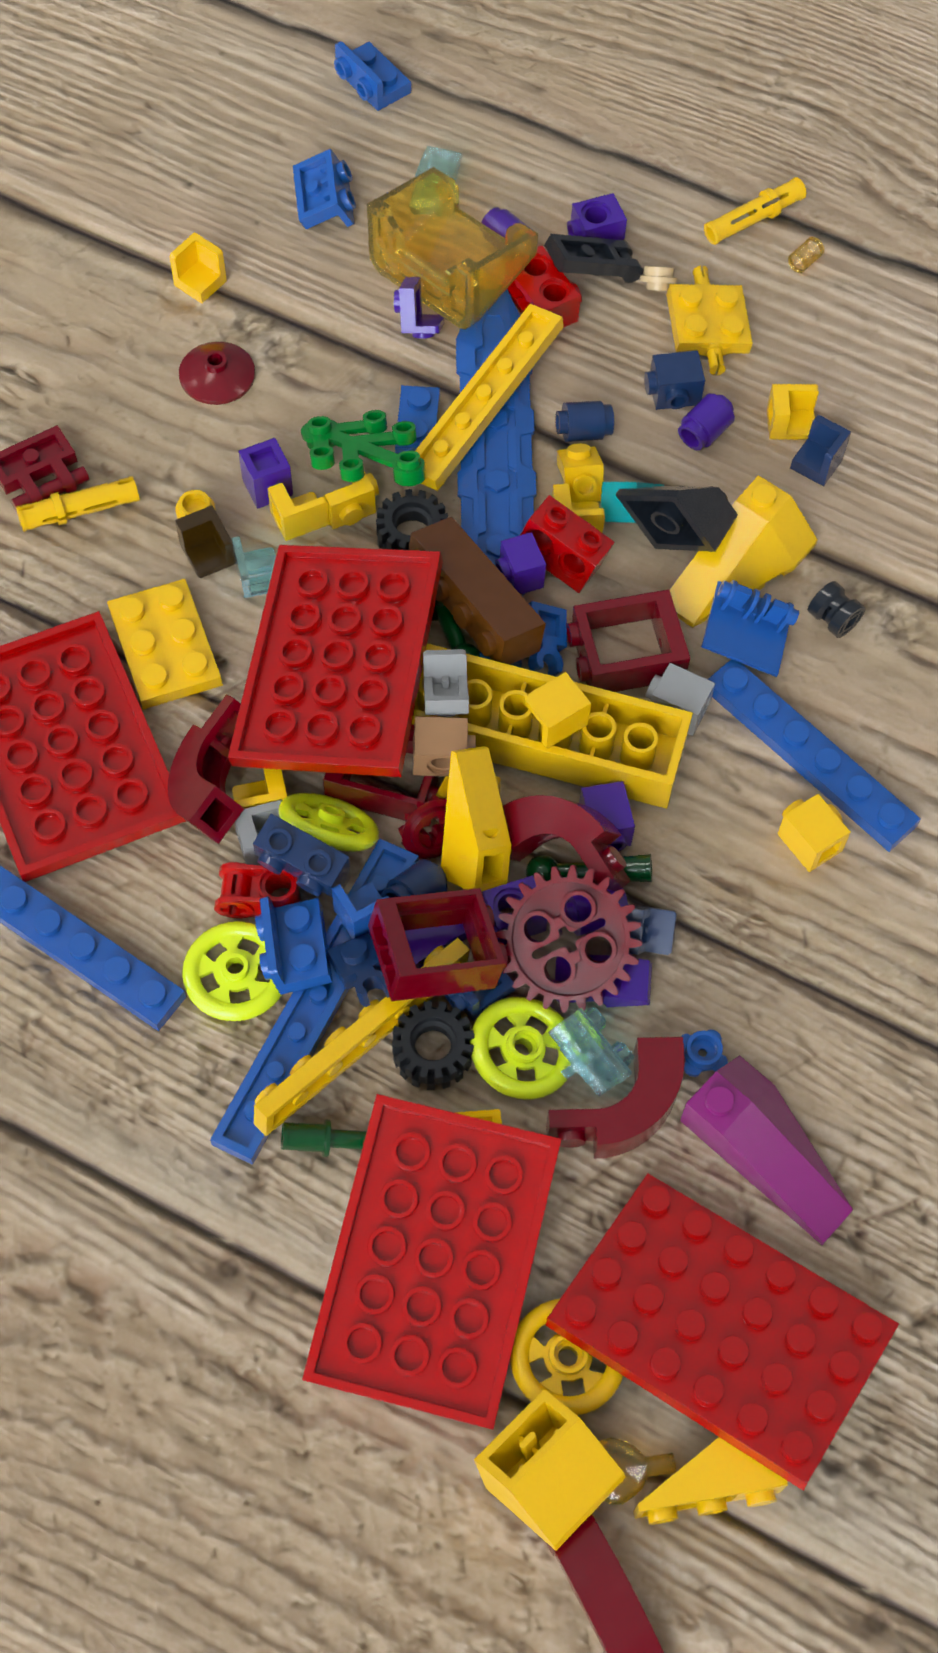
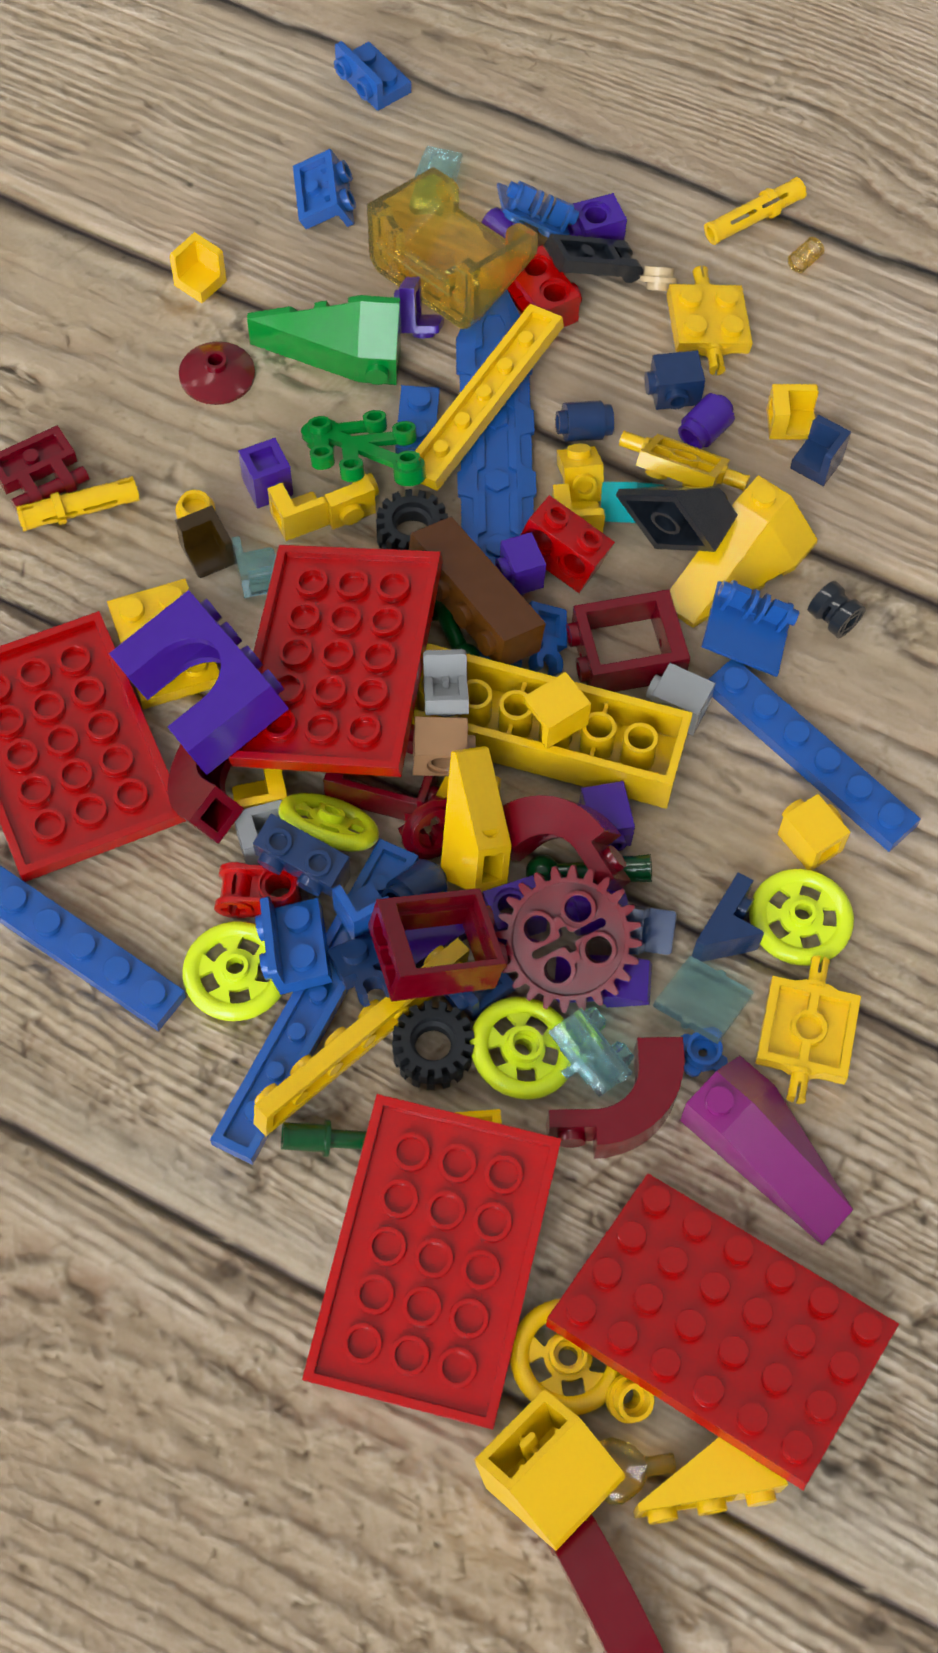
none -> dark purple arch [109,590,289,775]
none -> wedge [247,295,401,385]
none -> blue hinge [497,181,579,238]
none -> yellow plate [606,1375,654,1424]
none -> yellow plate [619,430,750,492]
none -> clear light blue piece [653,956,754,1044]
none -> dark blue slope [691,872,764,963]
none -> neon yellow plate [749,869,854,966]
none -> yellow plate [755,956,861,1104]

